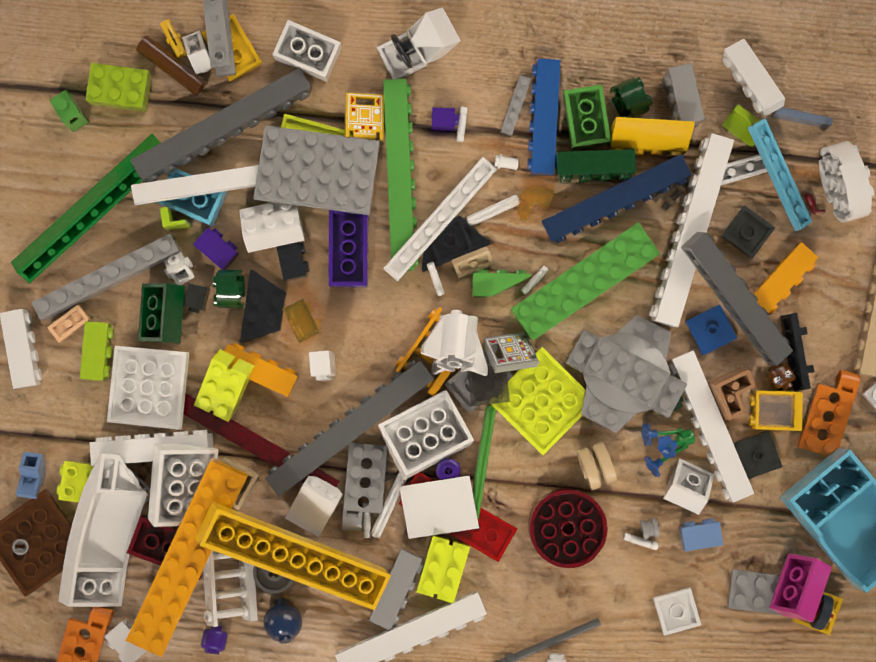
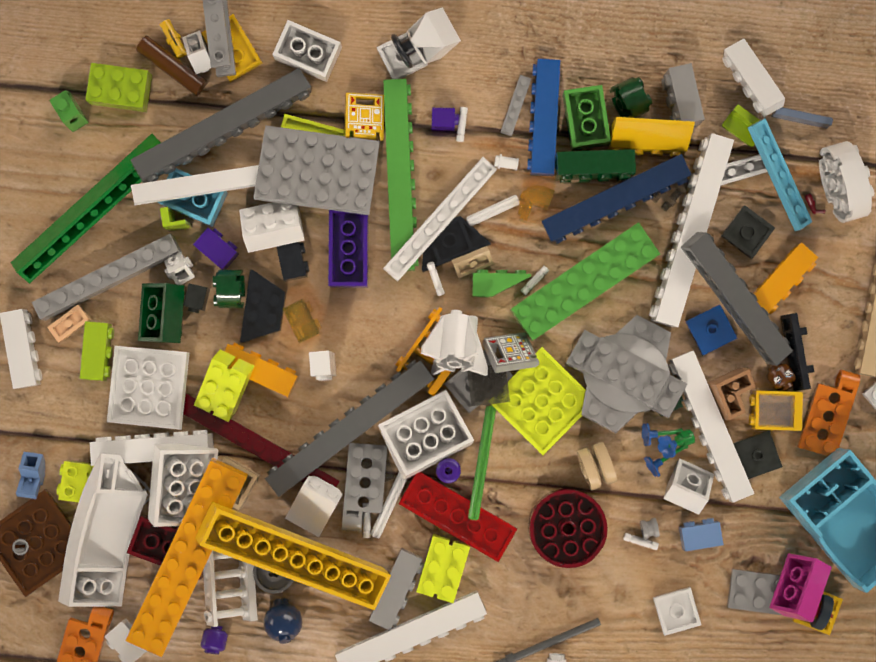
white sticker [399,476,479,539] -> none

